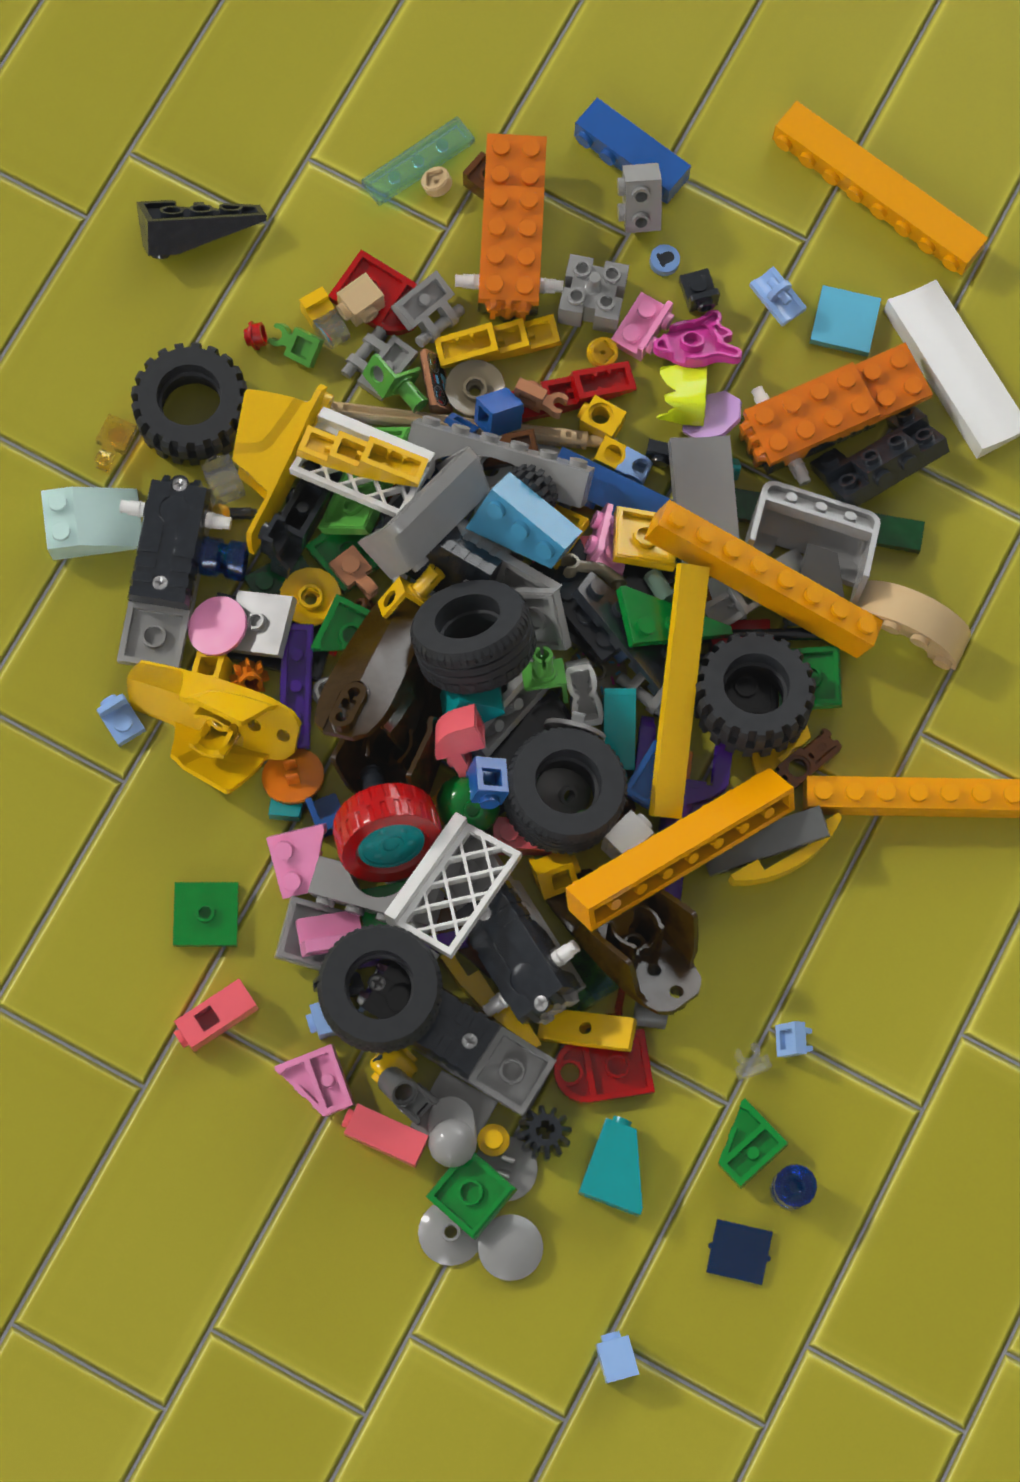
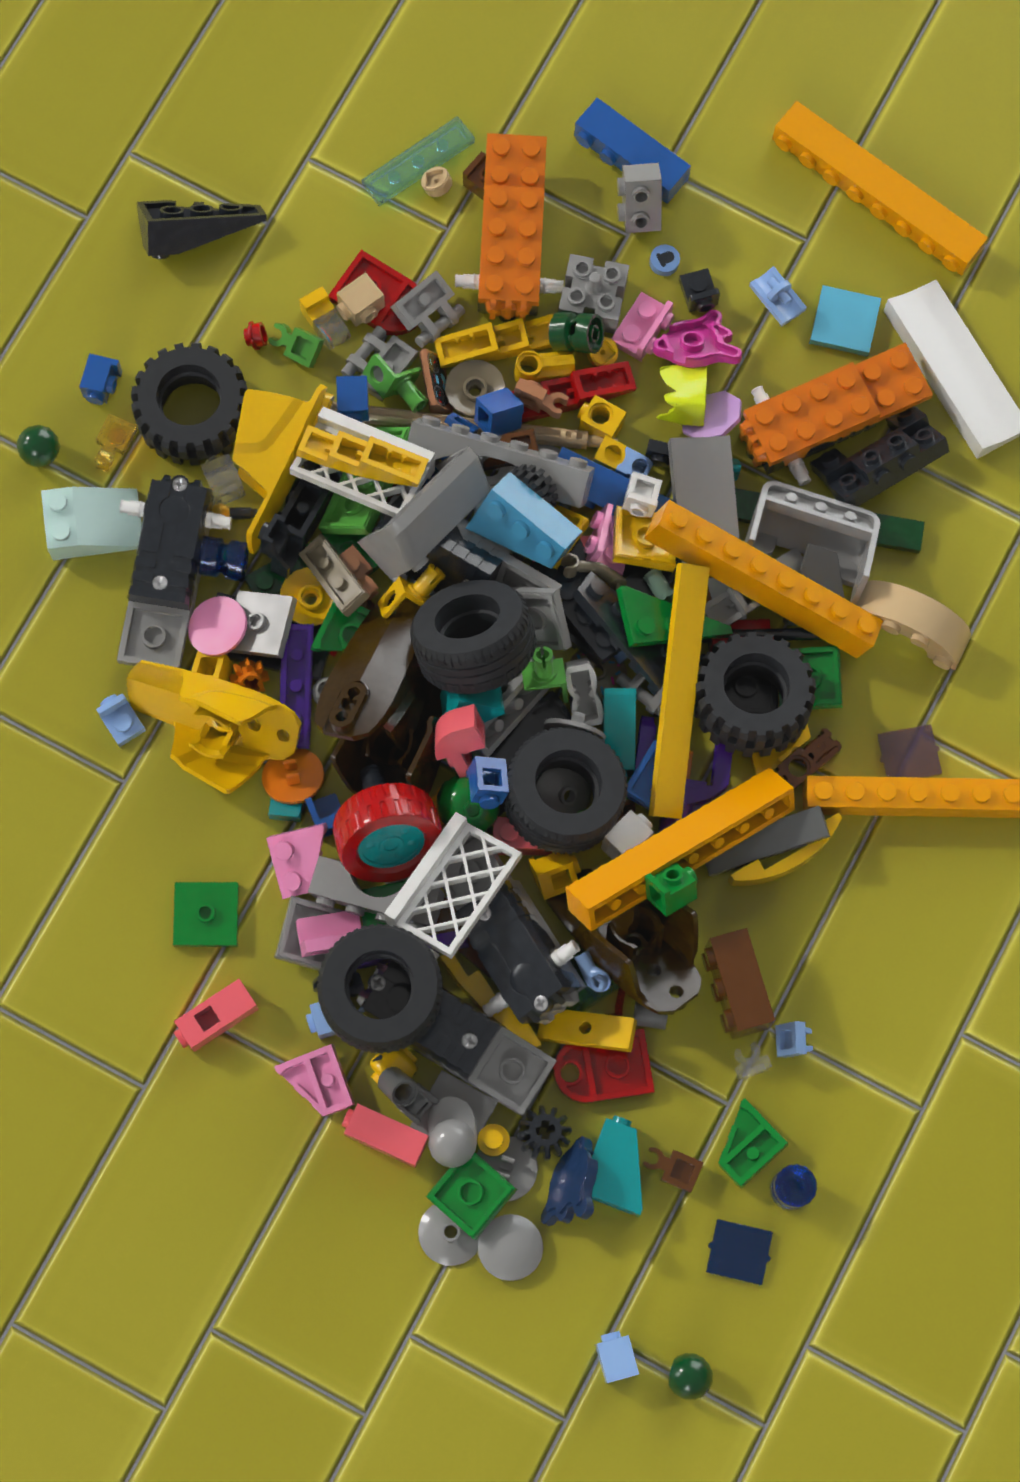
none -> dark green piece [17,425,60,468]
none -> blue brick [79,353,122,405]
none -> dark tan tile [299,533,370,617]
none -> blue brick [336,376,369,422]
none -> yellow piece [514,350,575,383]
none -> dark blue tile [540,1136,598,1226]
none -> dark green wheel [549,312,604,354]
none -> light blue arm [574,951,611,992]
none -> white bracket [622,471,663,518]
none -> reddish brown plate [643,1147,704,1193]
none -> green brick [645,863,698,917]
none -> dark green piece [668,1353,713,1400]
none -> reddish brown brick [701,928,776,1040]
none -> piece [877,724,942,778]

